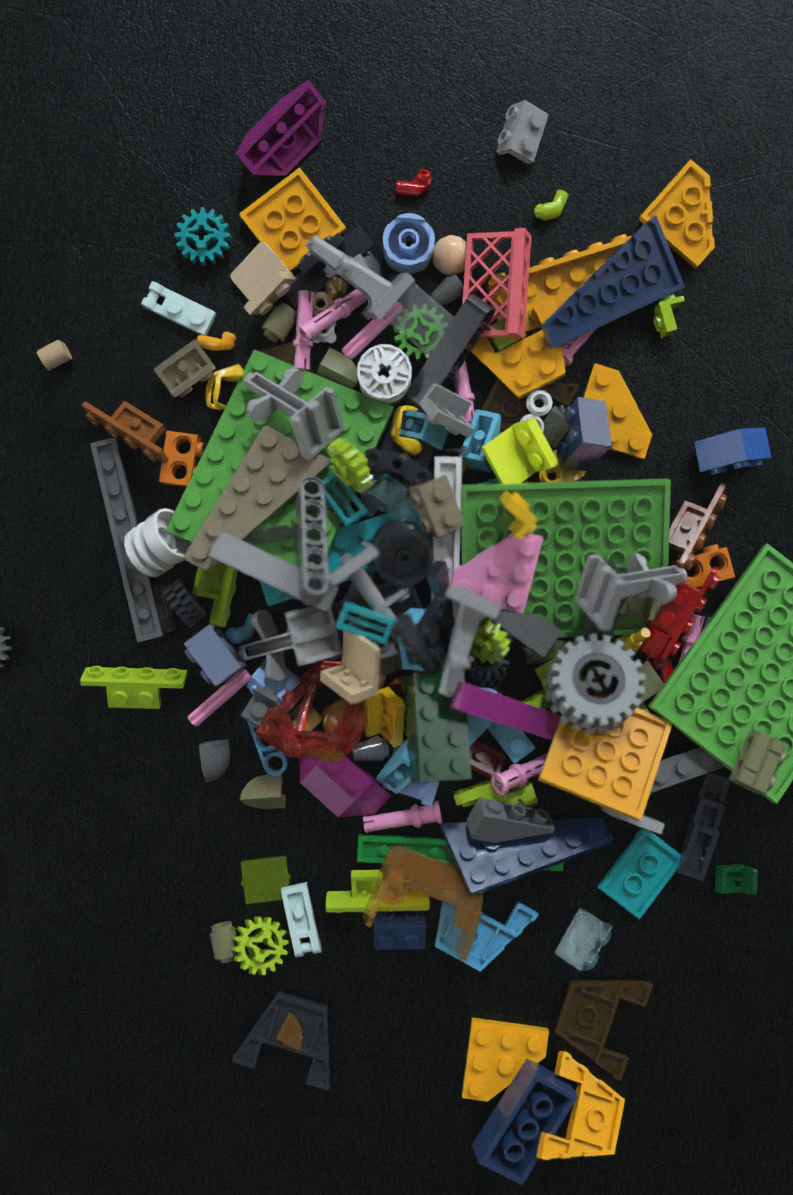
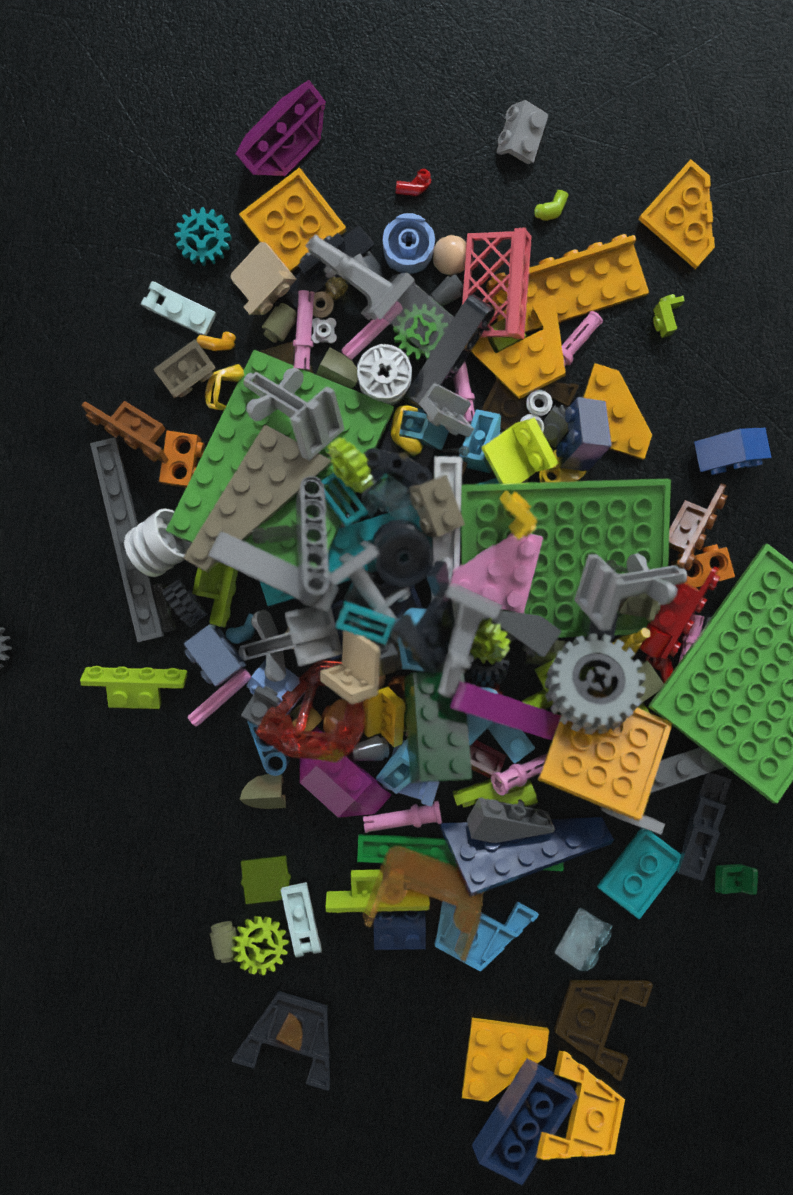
tan brick [37,340,72,371] -> none
dark grey brick [199,739,230,783] -> none
bright pink pin [298,288,367,341] -> none
dark blue wing [541,215,685,349] -> none
olive brick [729,731,786,794] -> none

